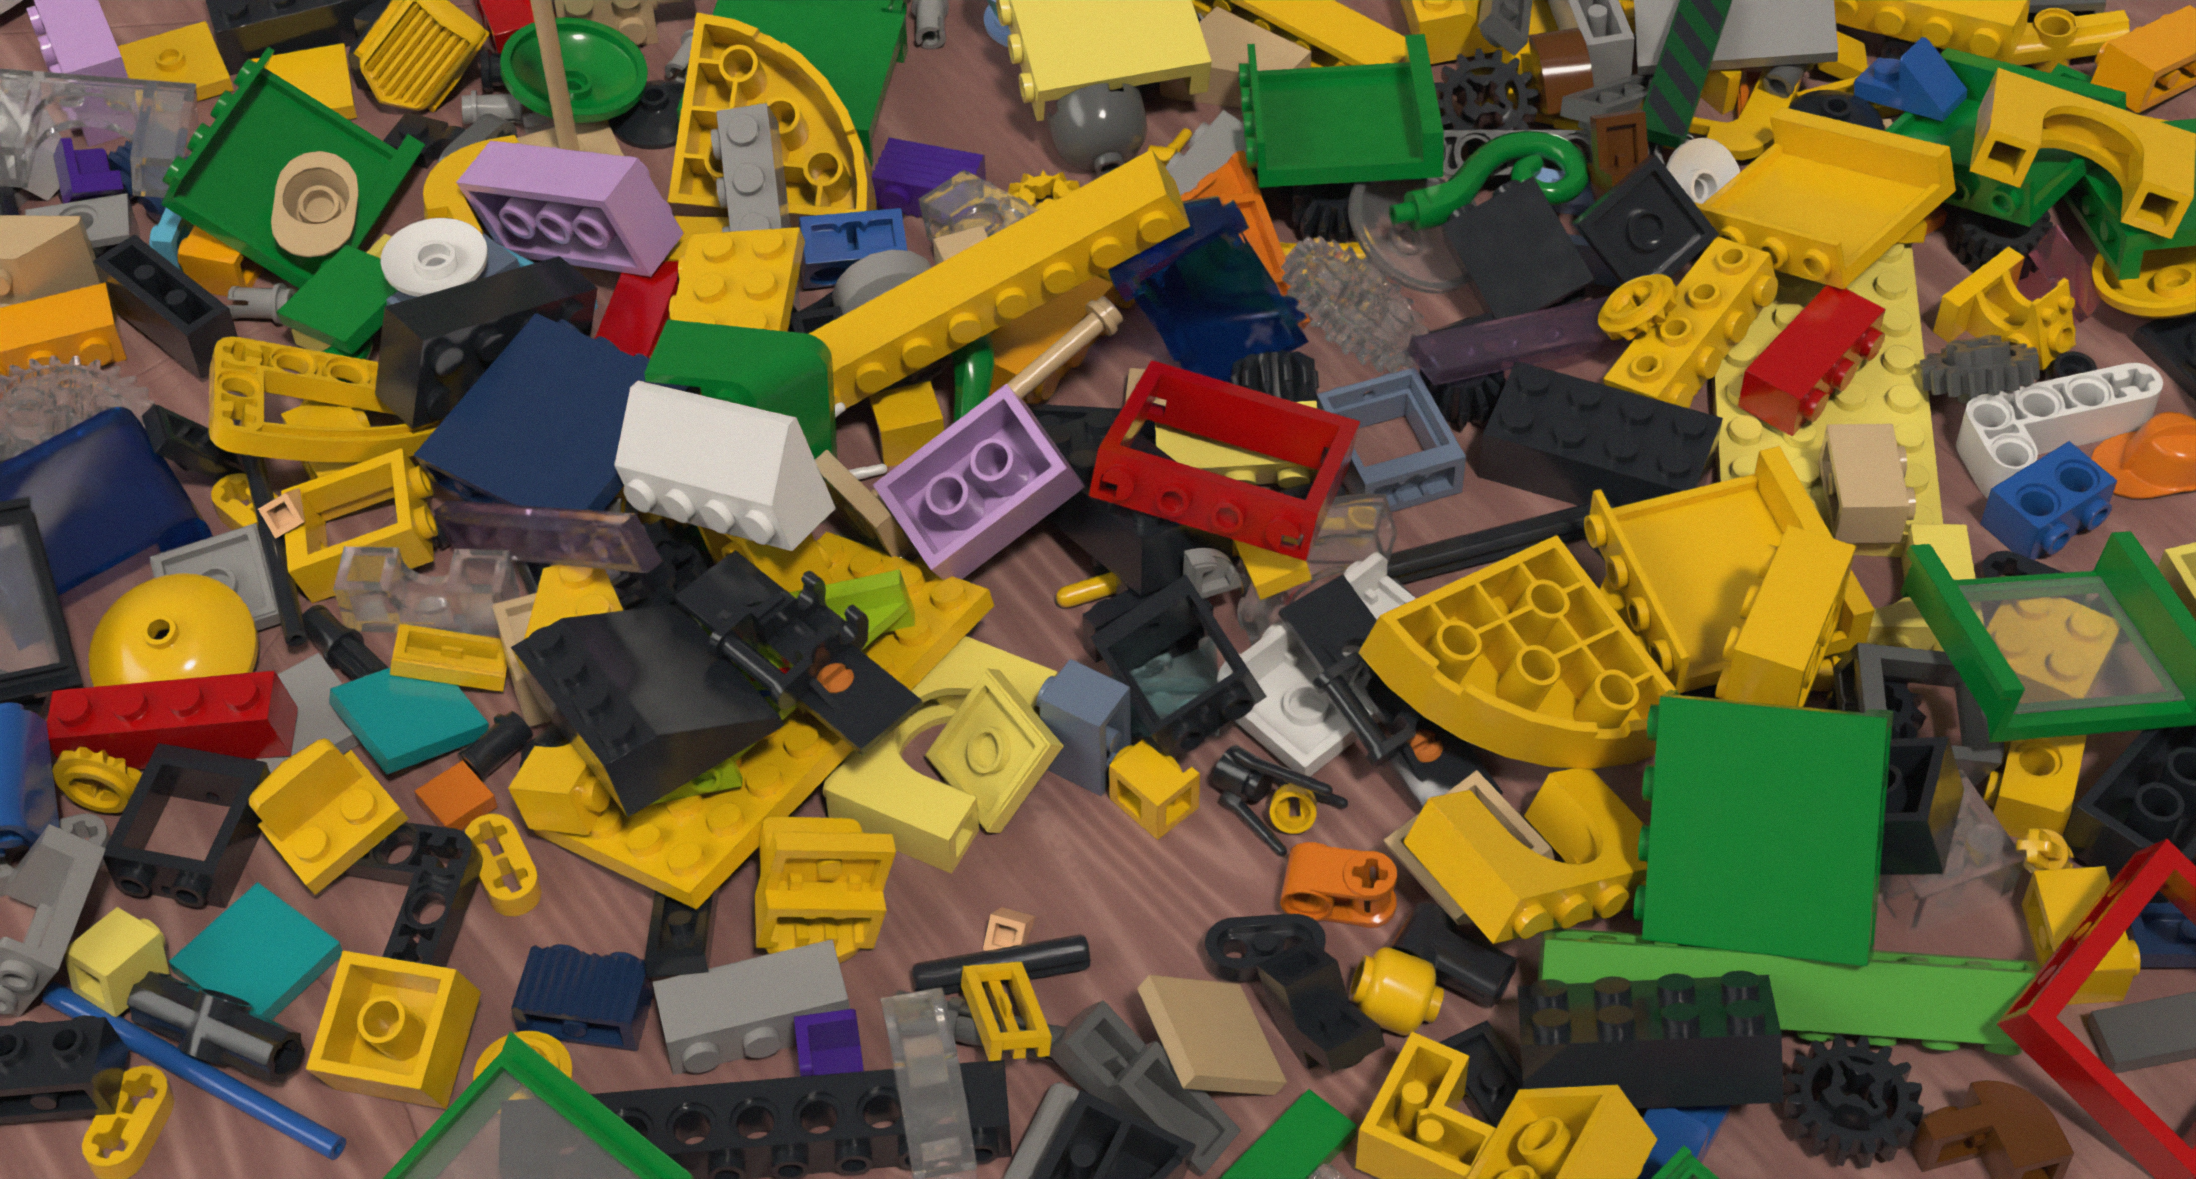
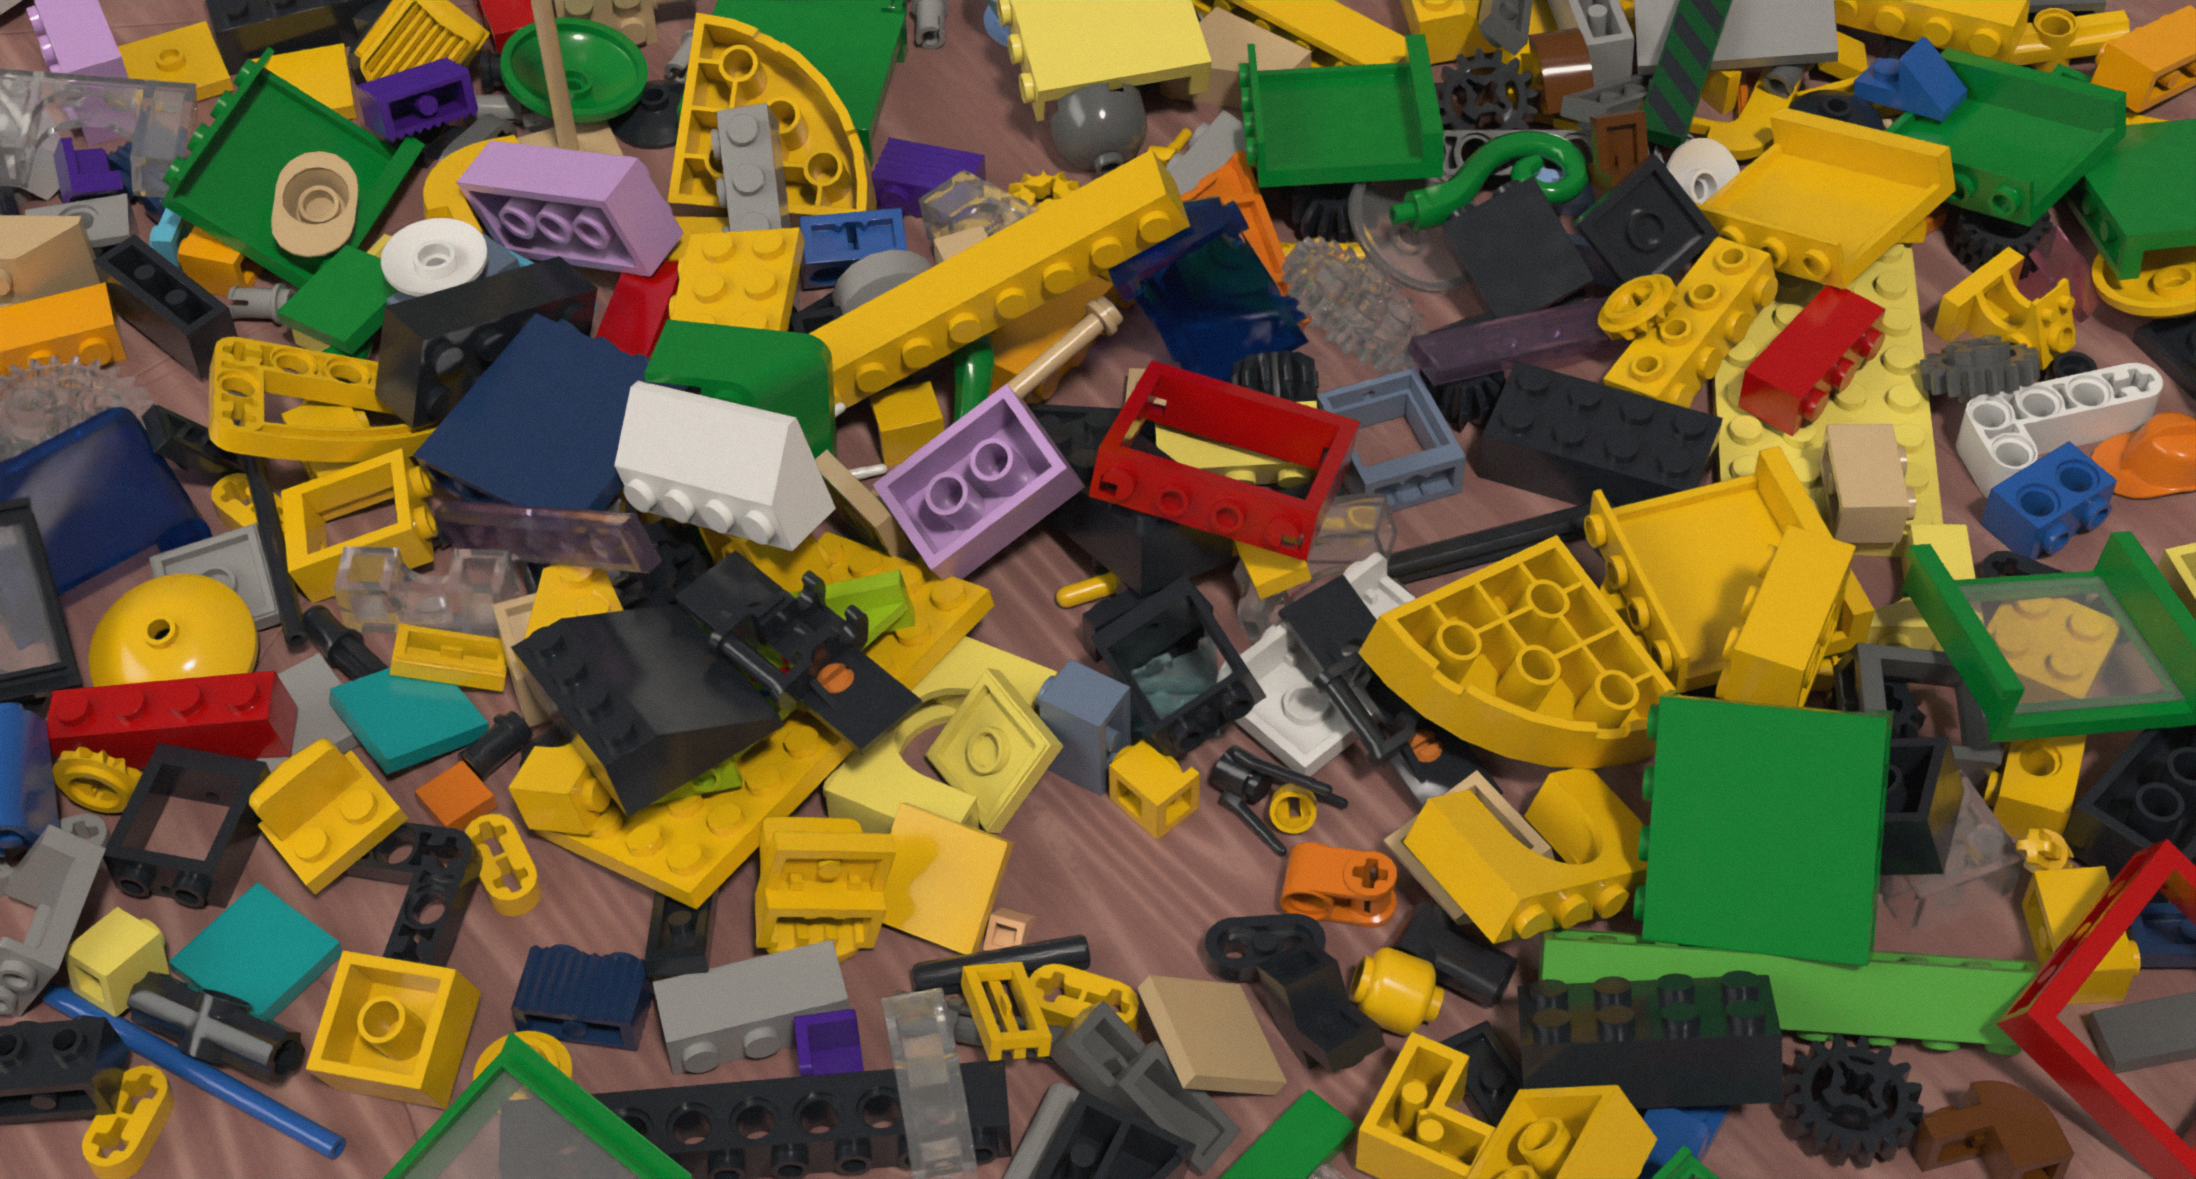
light nougat piece [258,488,305,539] -> none
light grey tile [1183,548,1241,599] -> none
yellow arch [1970,68,2196,239] -> none
none -> dark purple brick [356,57,478,142]
none -> yellow tile [883,803,1014,954]
none -> yellow beam [1029,964,1139,1033]

